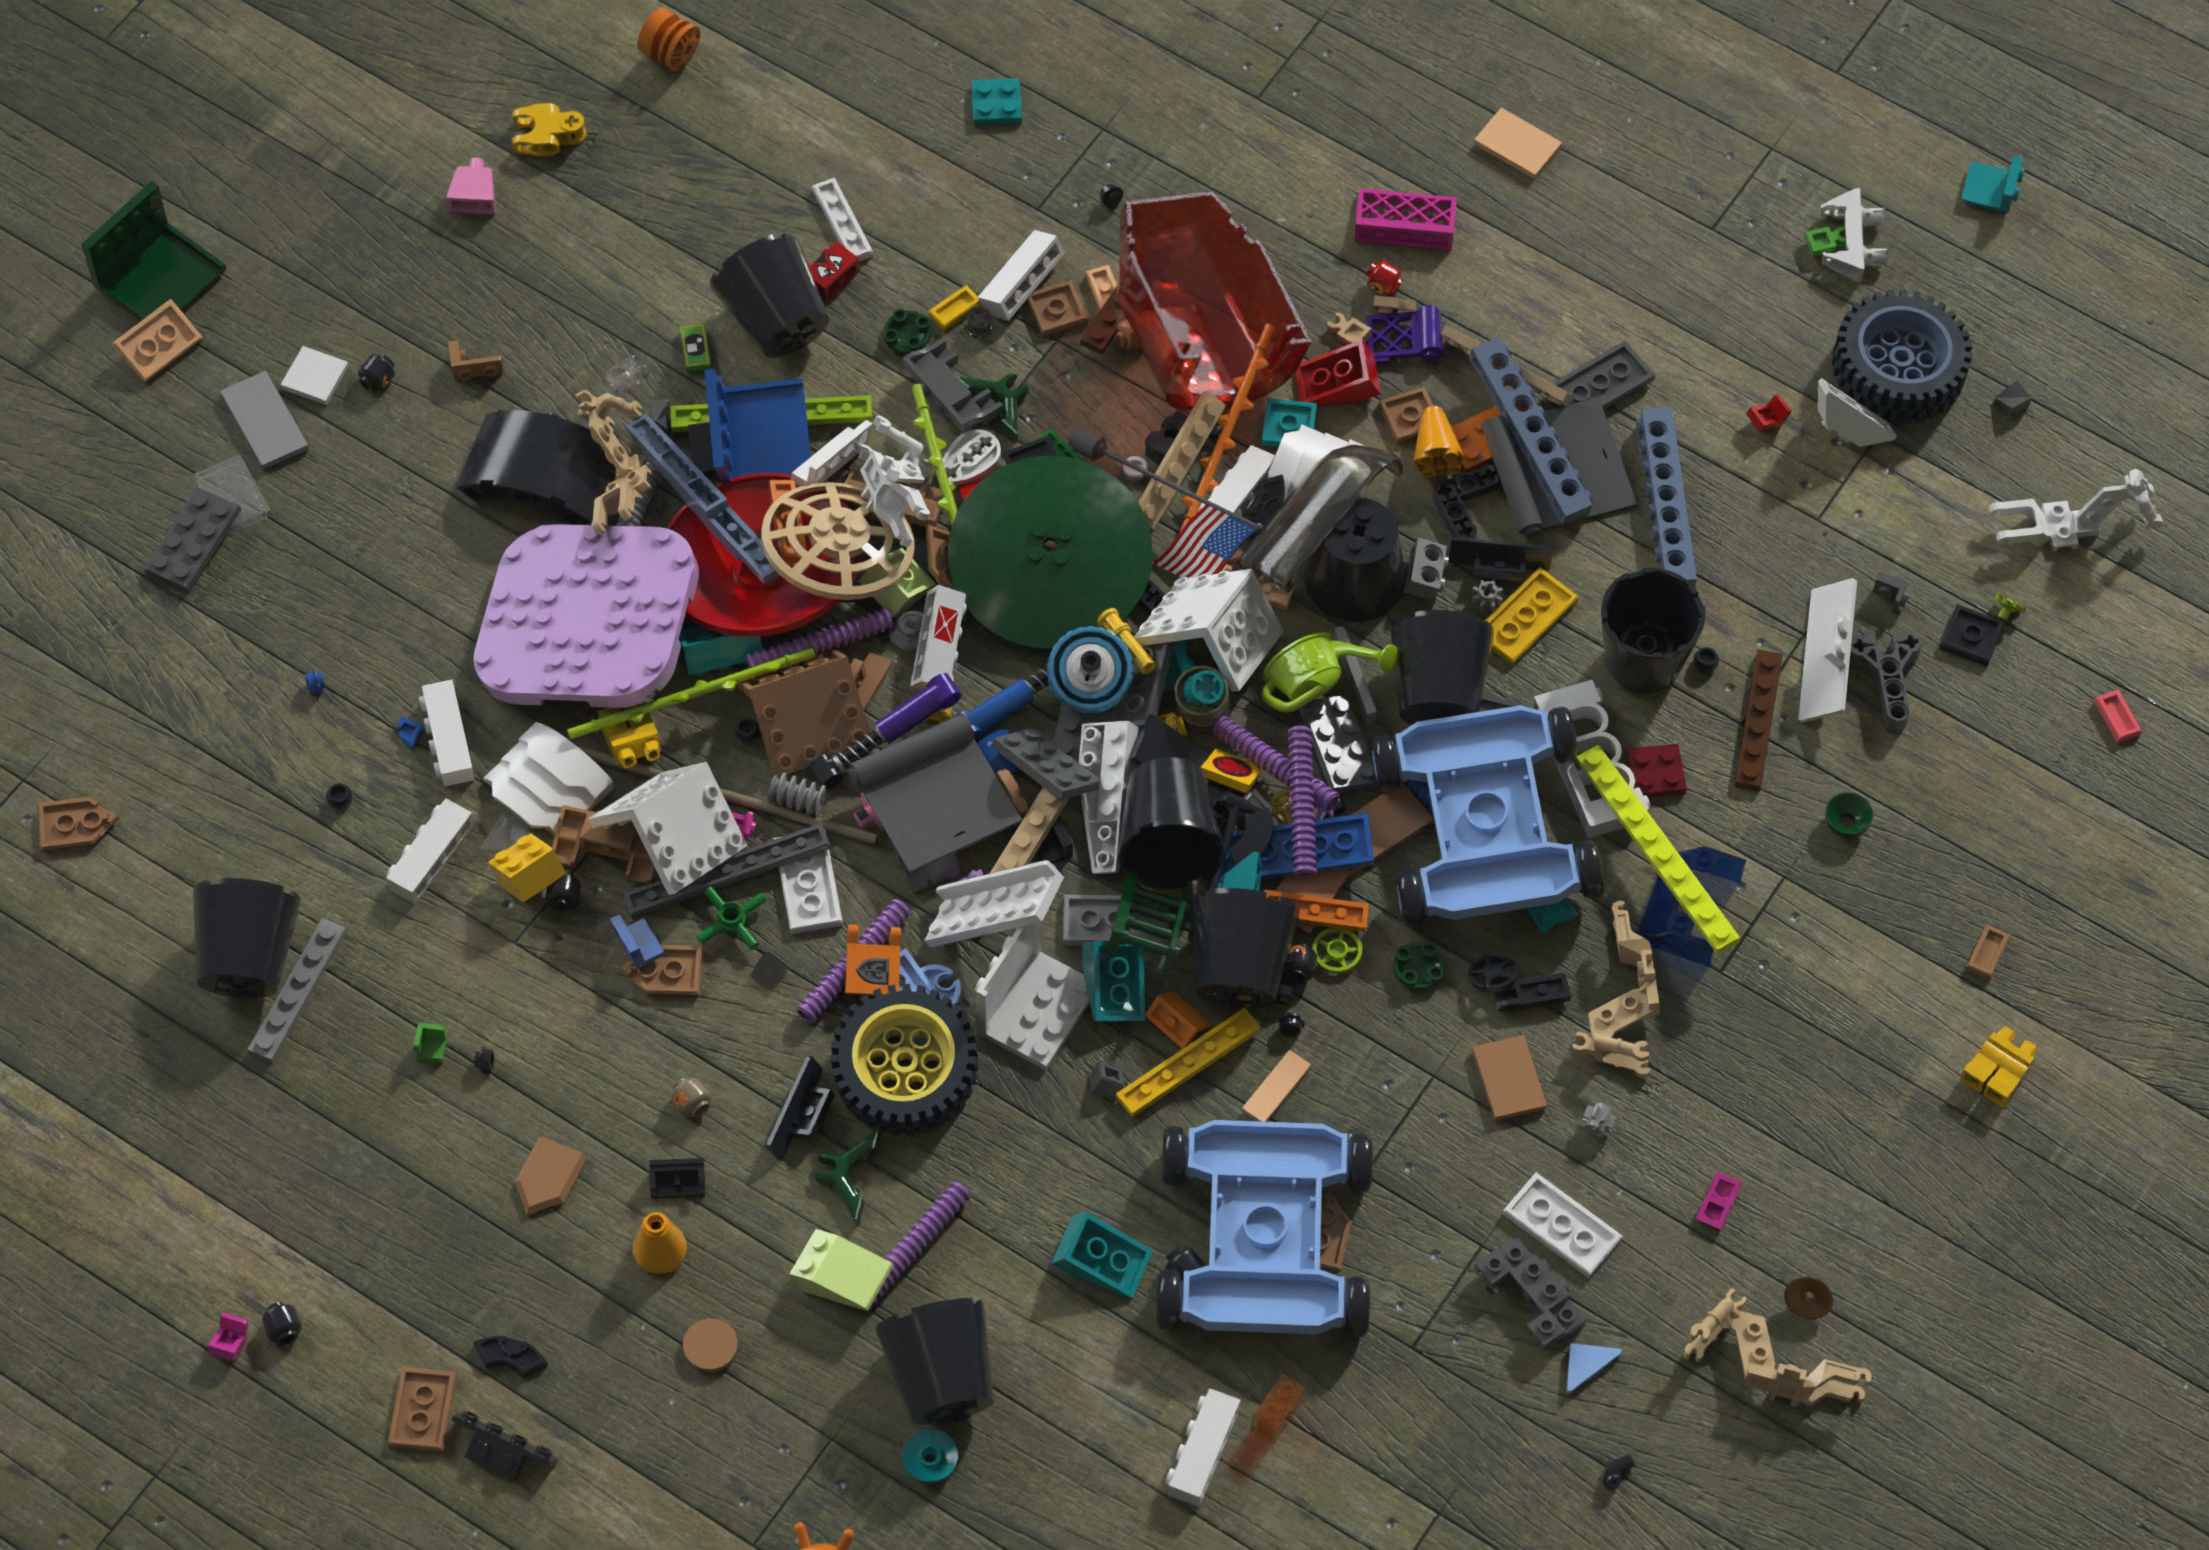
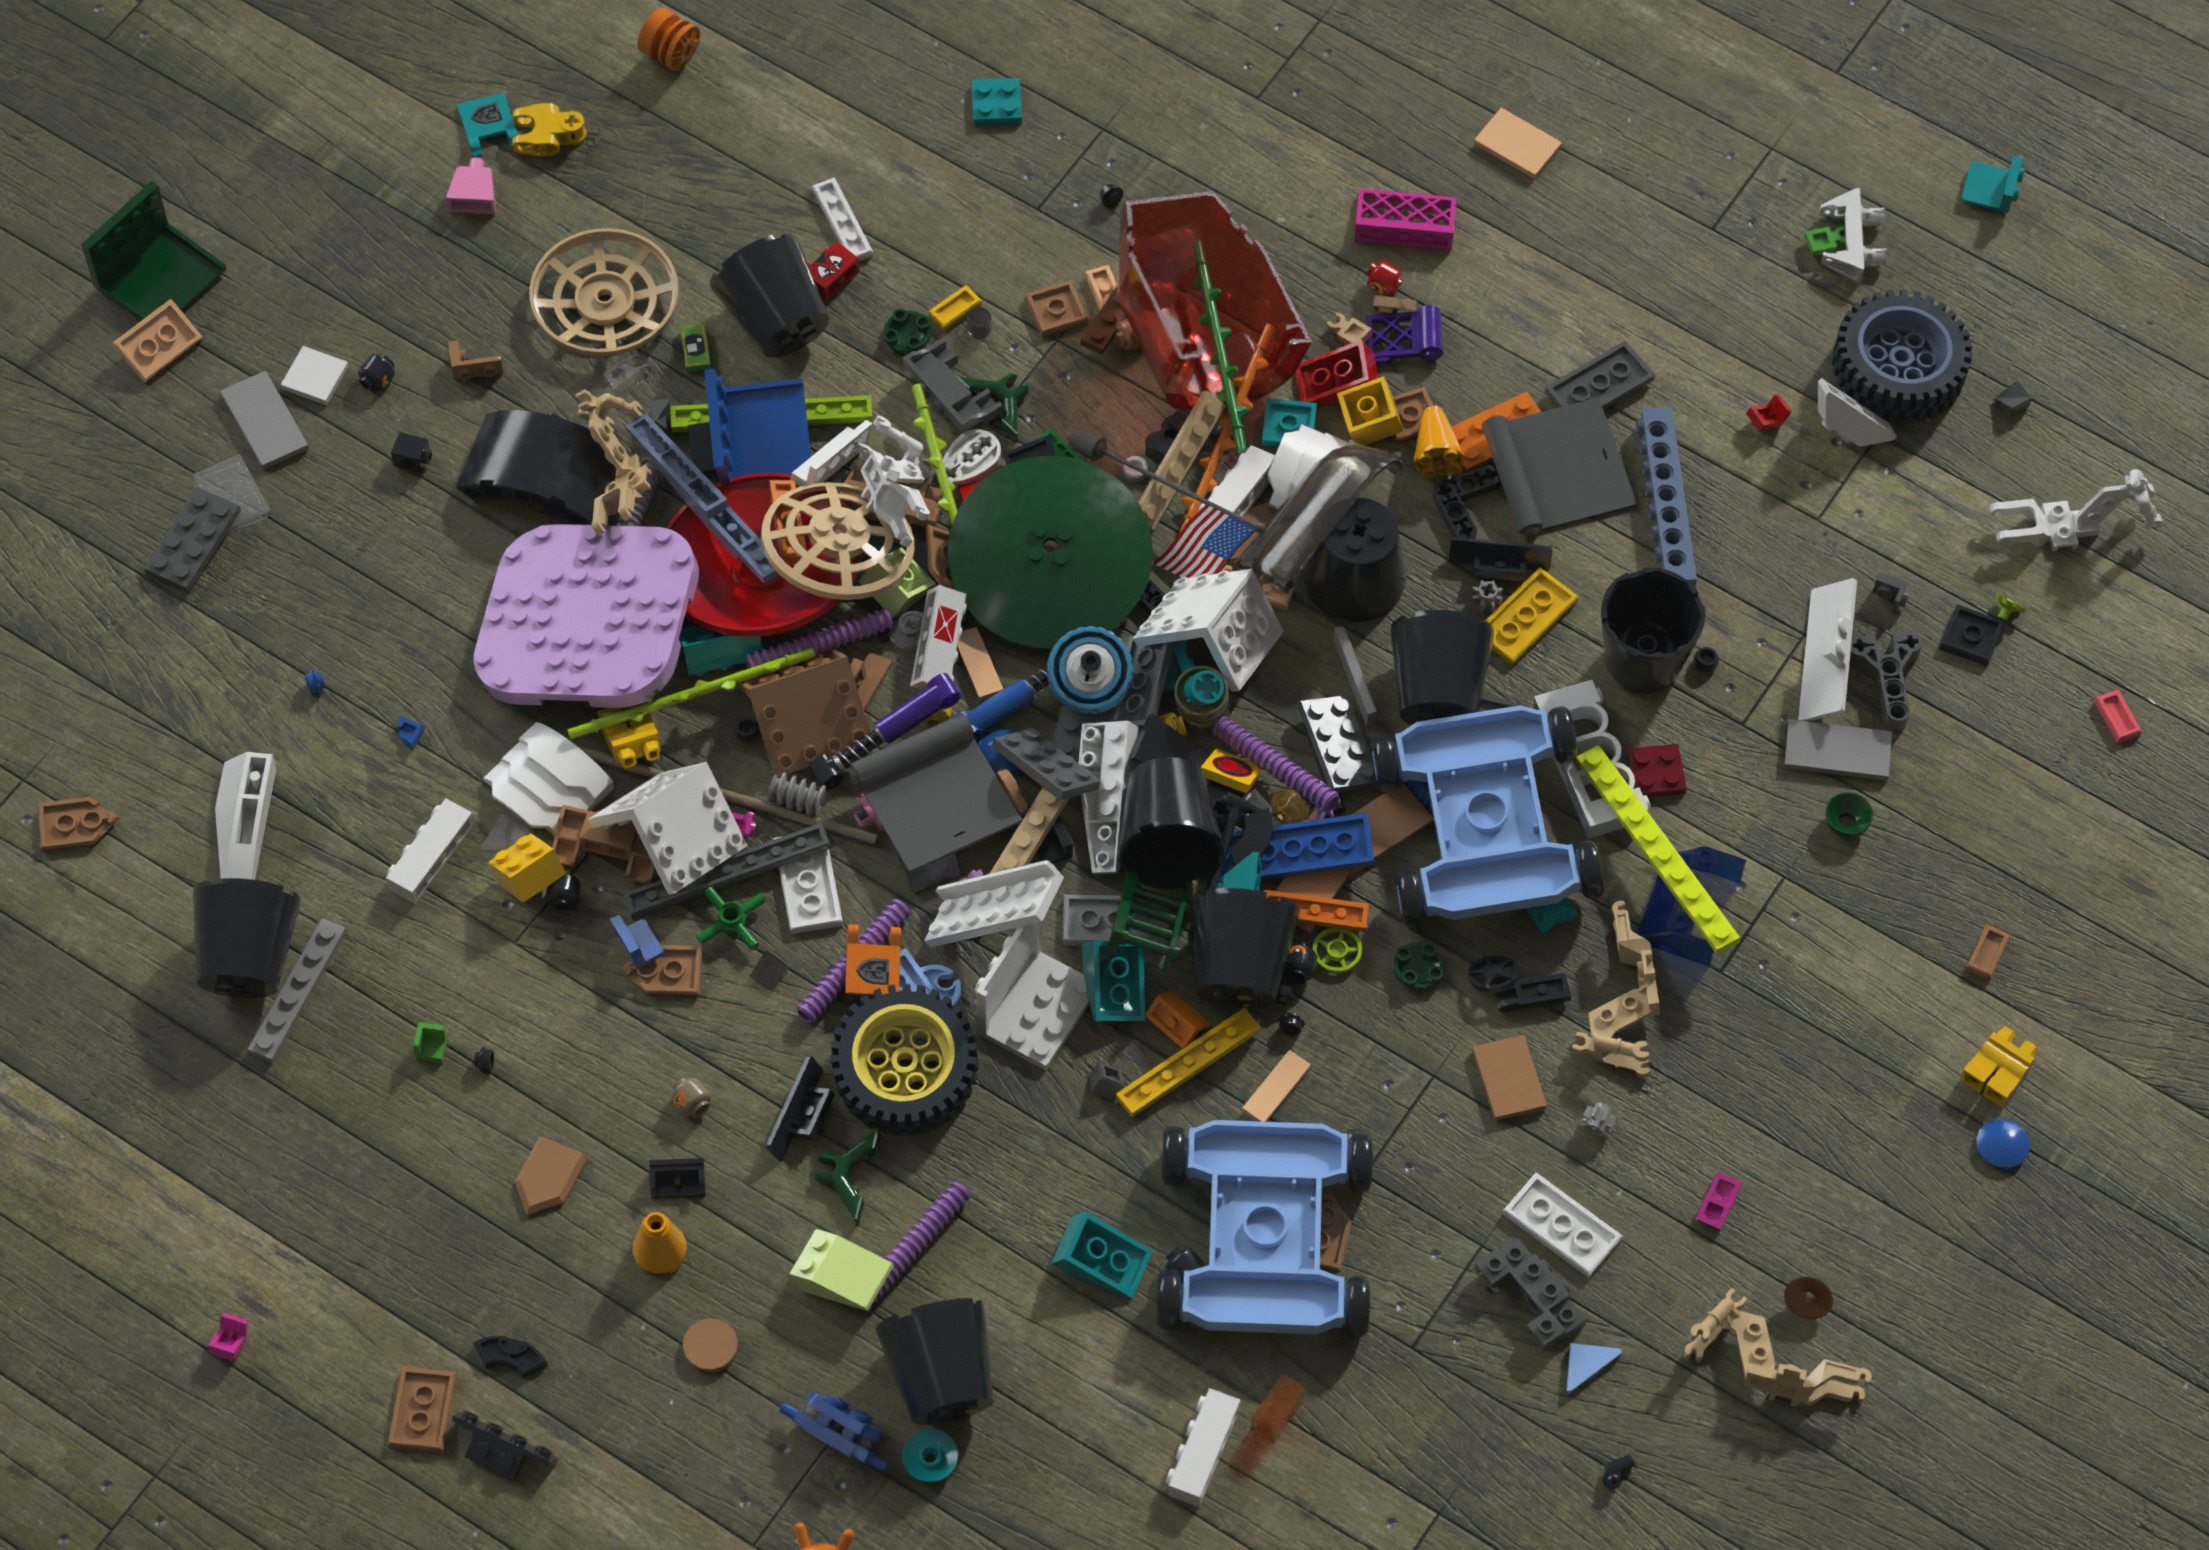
black head [262,1302,302,1345] -> none
black plate [326,783,353,809] -> none
white brick [419,680,475,787] -> none
white brick [978,230,1065,321] -> none
yellow pin [1097,608,1156,674] -> none
black tile [1242,474,1285,538] -> none
lime piece [1262,632,1399,713] -> none
medium lavender piece [1288,726,1317,878] -> none
light grey brick [1403,538,1449,601] -> none
tan plate [1441,325,1575,406] -> none
sand blue brick [1469,337,1593,526] -> none
reddish brown plate [1735,649,1783,791] -> none
none -> white wedge [215,752,276,880]
none -> black brick [391,432,432,473]
none -> teal flag [457,93,518,157]
none -> tan dish [530,228,679,356]
none -> blue piece [779,1392,889,1473]
none -> light nougat tile [957,627,1004,702]
none -> green plant [1192,241,1249,453]
none -> yellow brick [1337,376,1404,446]
none -> light grey tile [1784,719,1892,781]
none -> blue dish [1976,1119,2030,1171]

